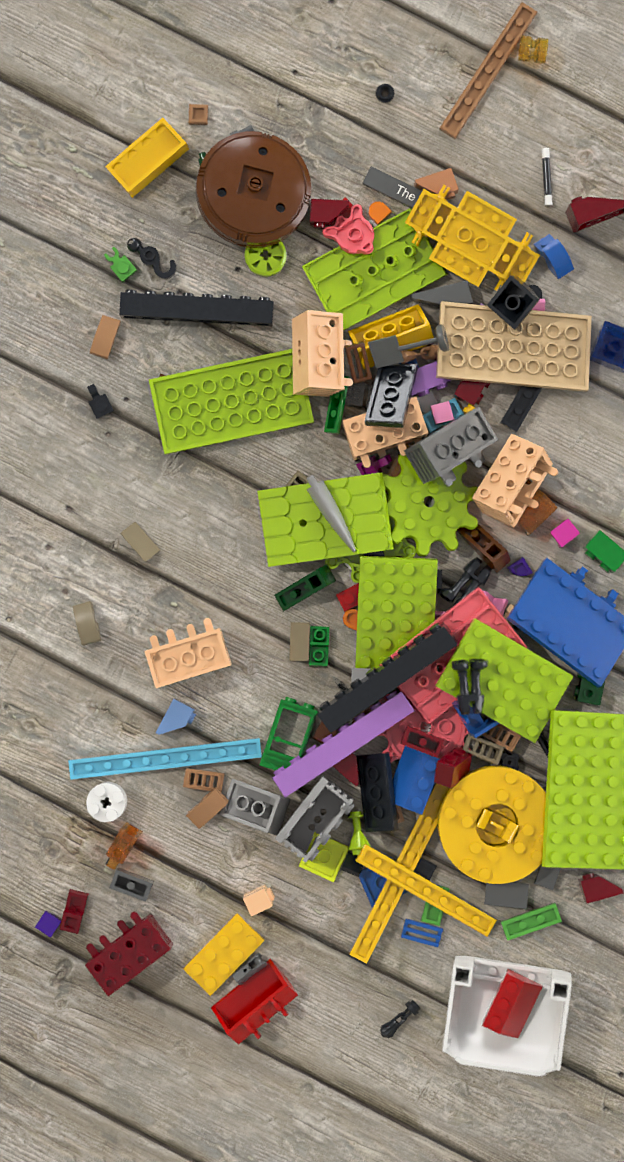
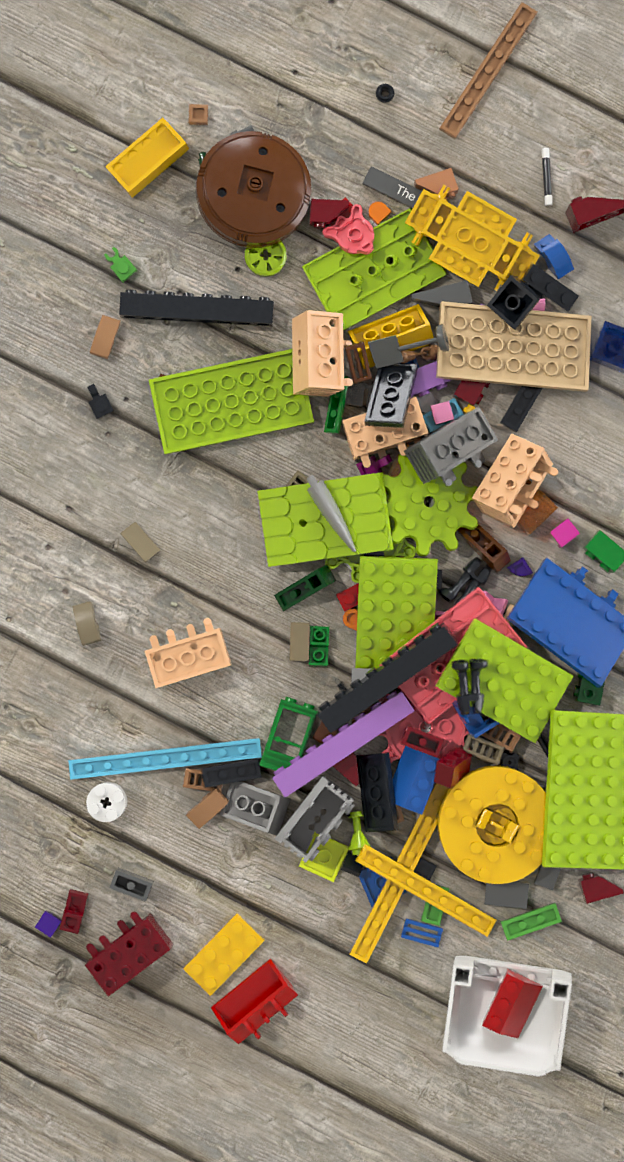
clear orange torso [105,822,143,869] -> none
black piece [127,238,176,279] -> none
medium blue slope [156,698,196,735] -> none
dark grey bar [232,953,267,985] -> none
light nougat piece [243,884,275,916] -> none
black piece [380,1000,421,1039] -> none
clear yellow wheel [518,35,548,64] -> none
none -> black plate [201,758,261,788]
none -> black plate [521,264,579,312]

